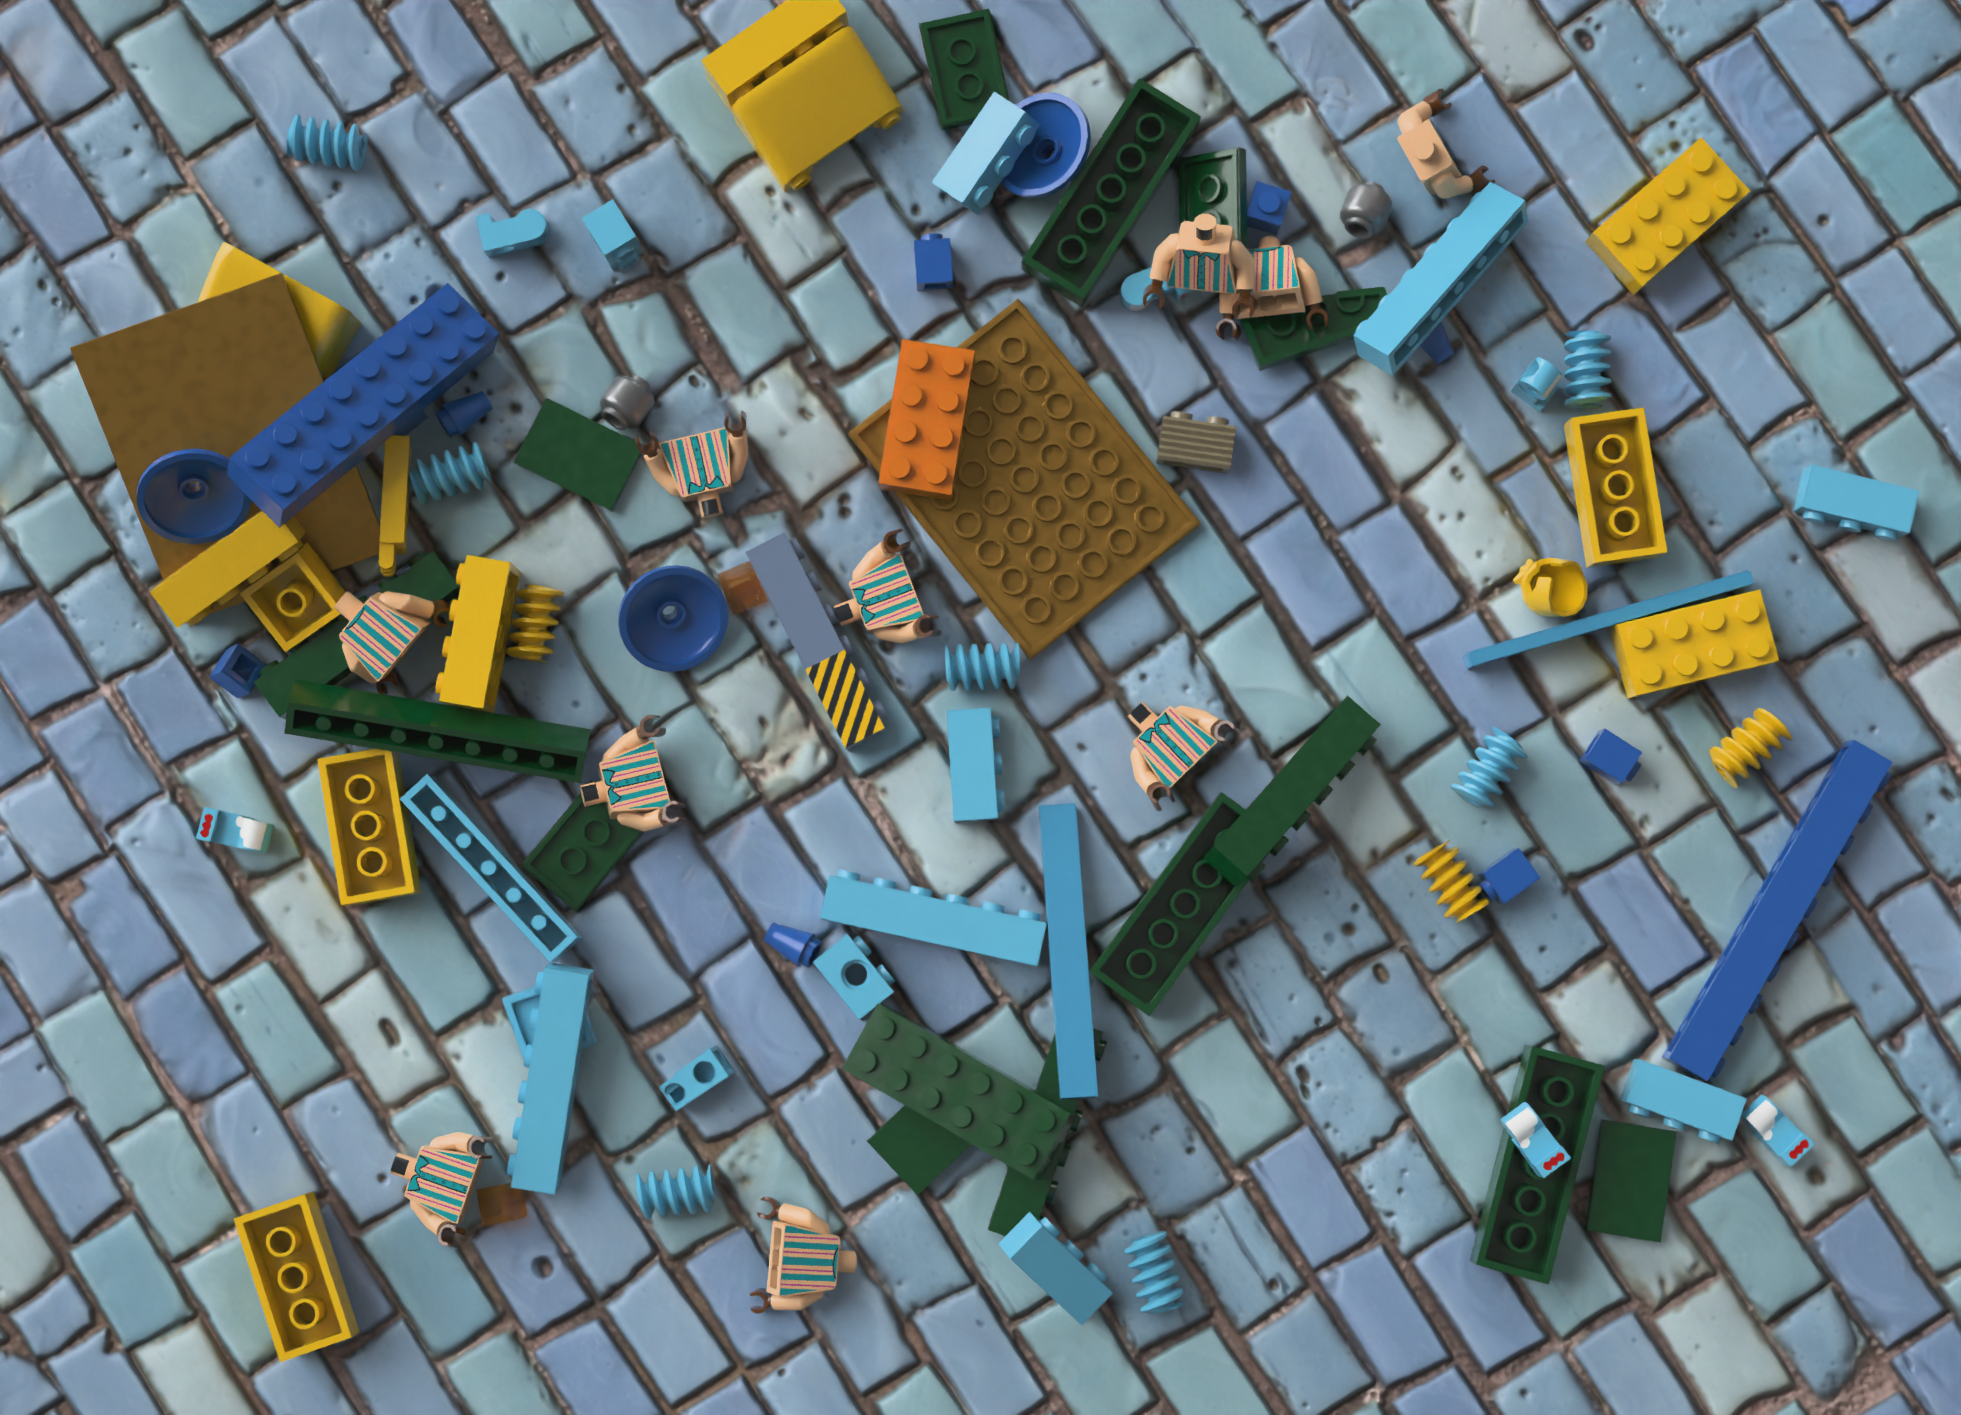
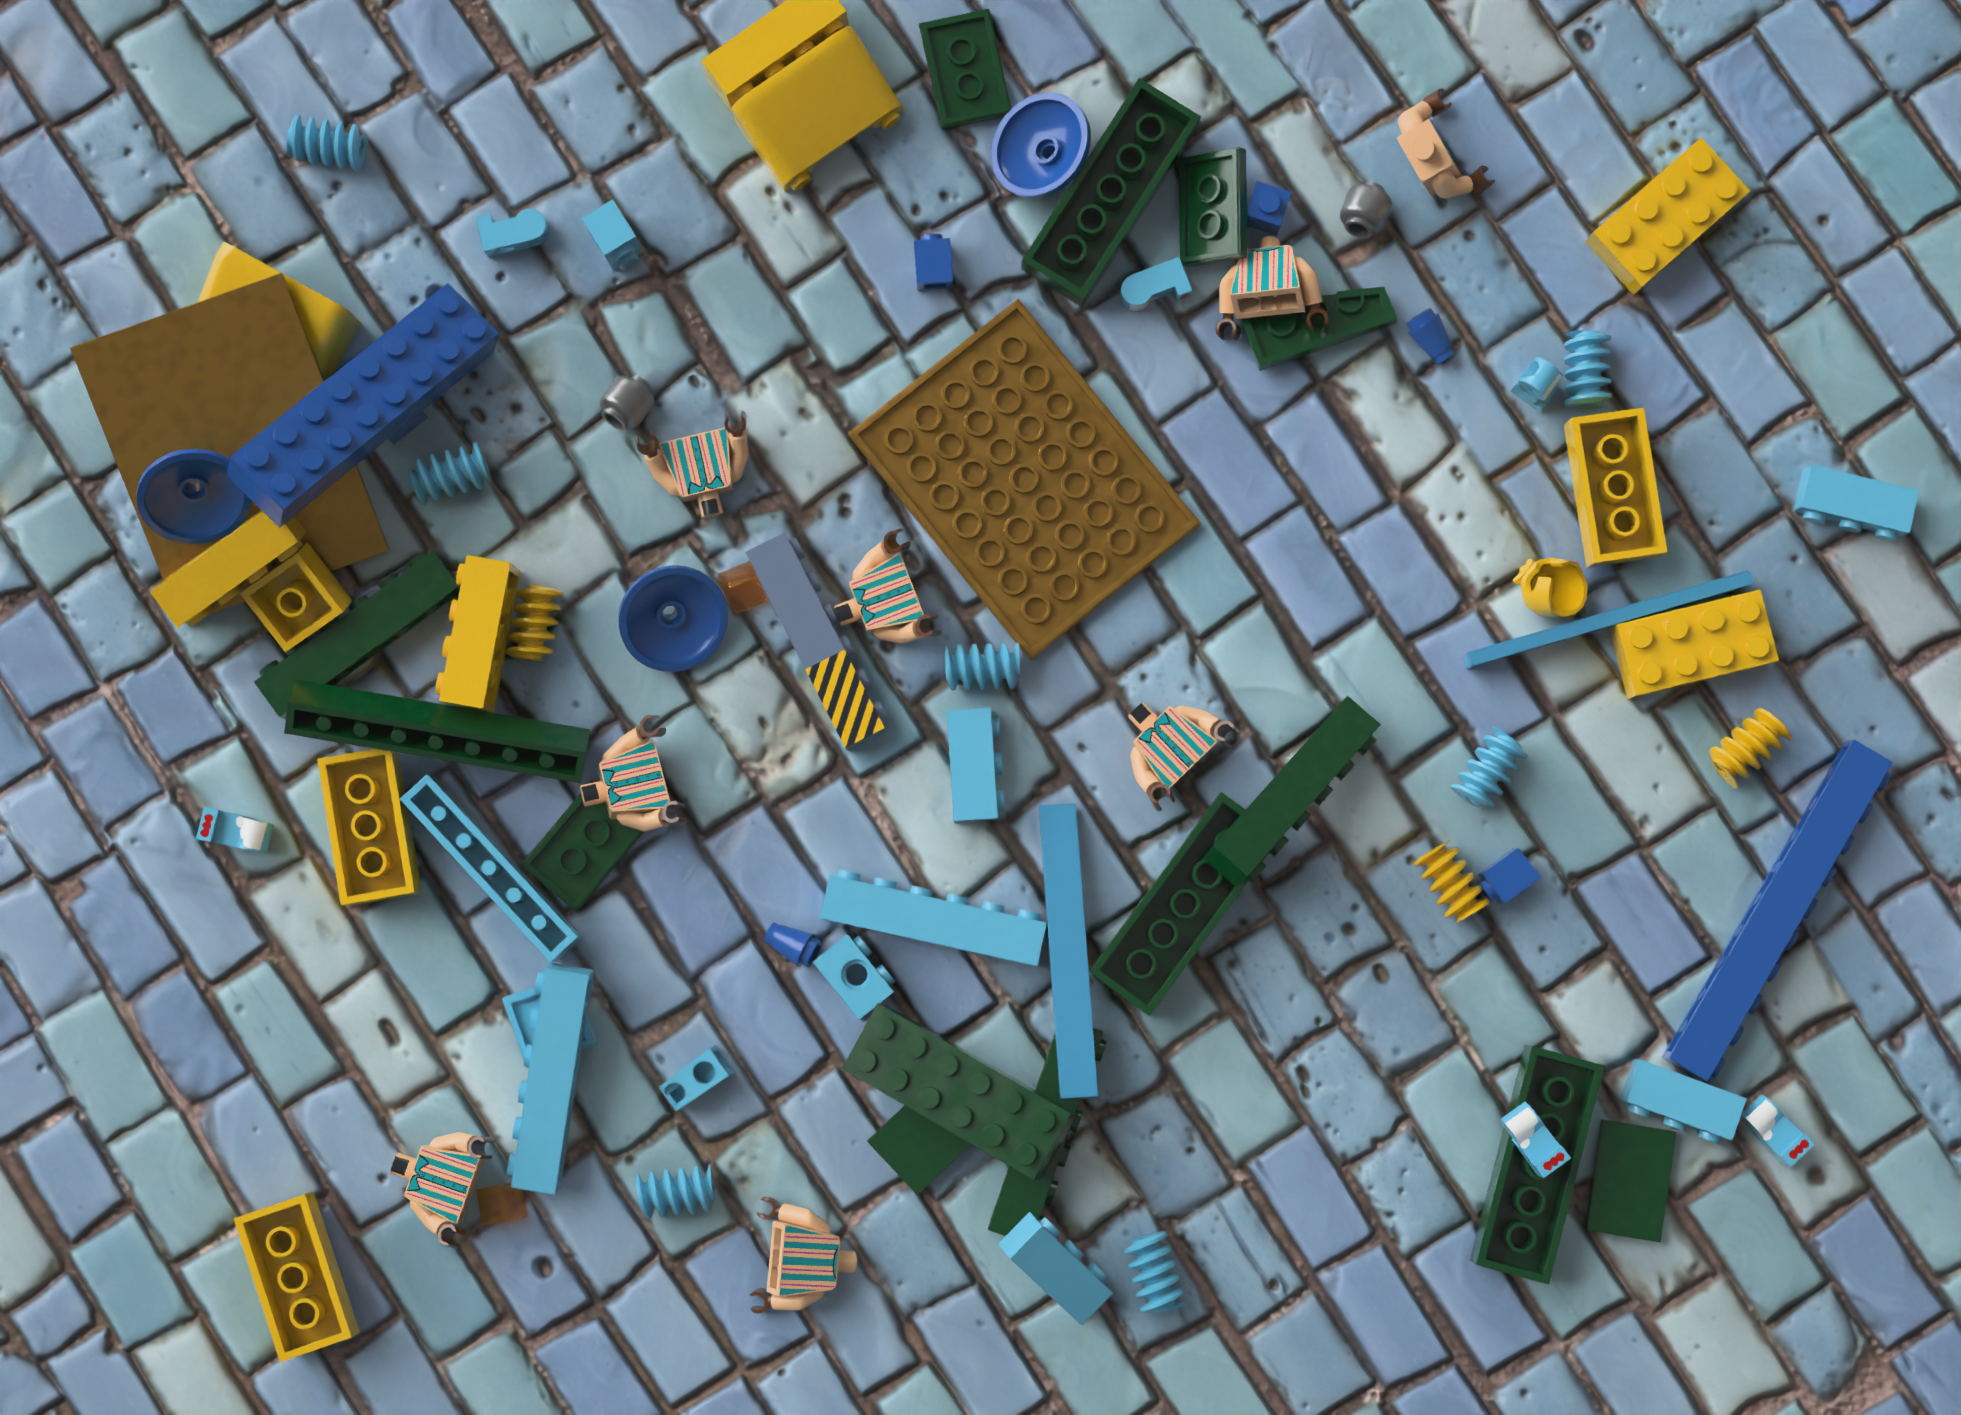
blue slope [209,643,267,698] -> none
light nougat torso [334,591,450,695] -> none
yellow hinge [379,435,412,577] -> none
blue cone [435,391,493,438] -> none
dark green tile [513,398,642,512] -> none
orange brick [878,339,975,501] -> none
medium azure brick [932,92,1040,215] -> none
light nougat torso [1143,214,1257,318] -> none
dark tan brick [1156,411,1236,474] -> none
medium azure brick [1353,182,1529,376] -> none
blue brick [1579,728,1642,785] -> none

